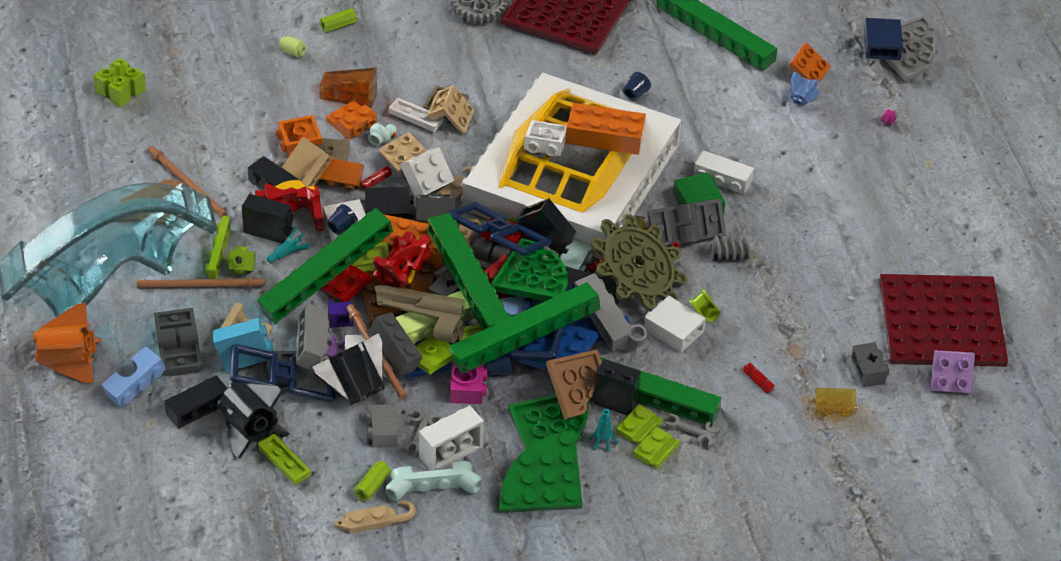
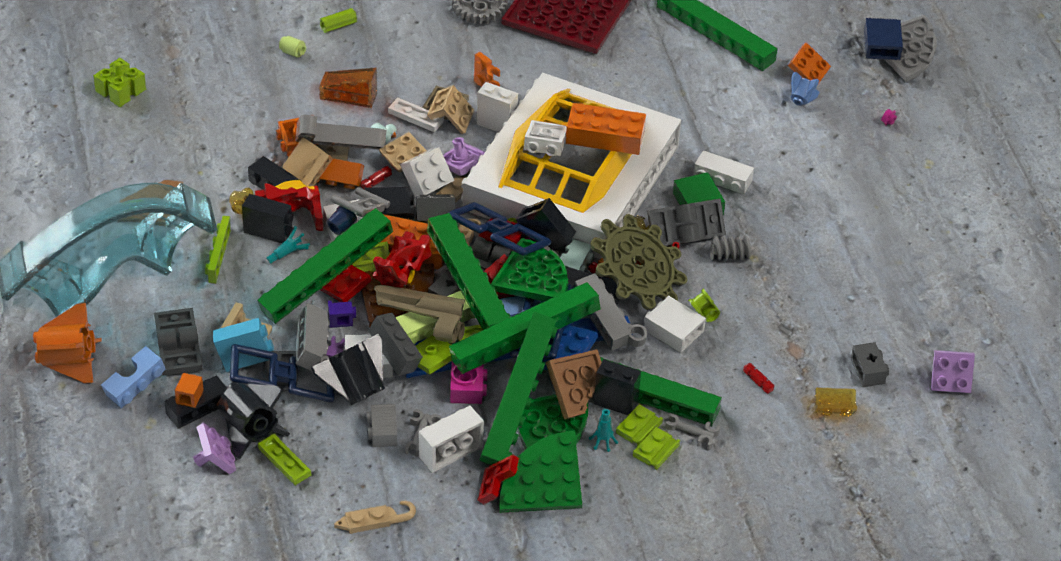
nougat bar [137,277,265,288] -> none
nougat bar [148,146,227,218] -> none
lime brick [226,246,256,274] -> none
orange plate [326,100,377,140] -> none
nougat bar [346,304,407,400] -> none
lime axle [354,461,391,502] -> none
light aqua plate [386,461,482,501] -> none
dark blue piece [486,353,512,376] -> none
dark blue piece [623,72,651,101] -> none
dark red plate [879,274,1008,367] -> none
none -> orange brick [175,373,203,408]
none -> lavender plate [193,423,236,474]
none -> clear yellow animal [229,188,254,214]
none -> light grey beam [296,115,386,150]
none -> light grey plate [330,187,390,218]
none -> lavender plate [443,137,485,176]
none -> orange plate [474,52,500,87]
none -> white brick [477,82,518,132]
none -> red plate [478,454,519,505]
none -> green brick [479,312,558,465]

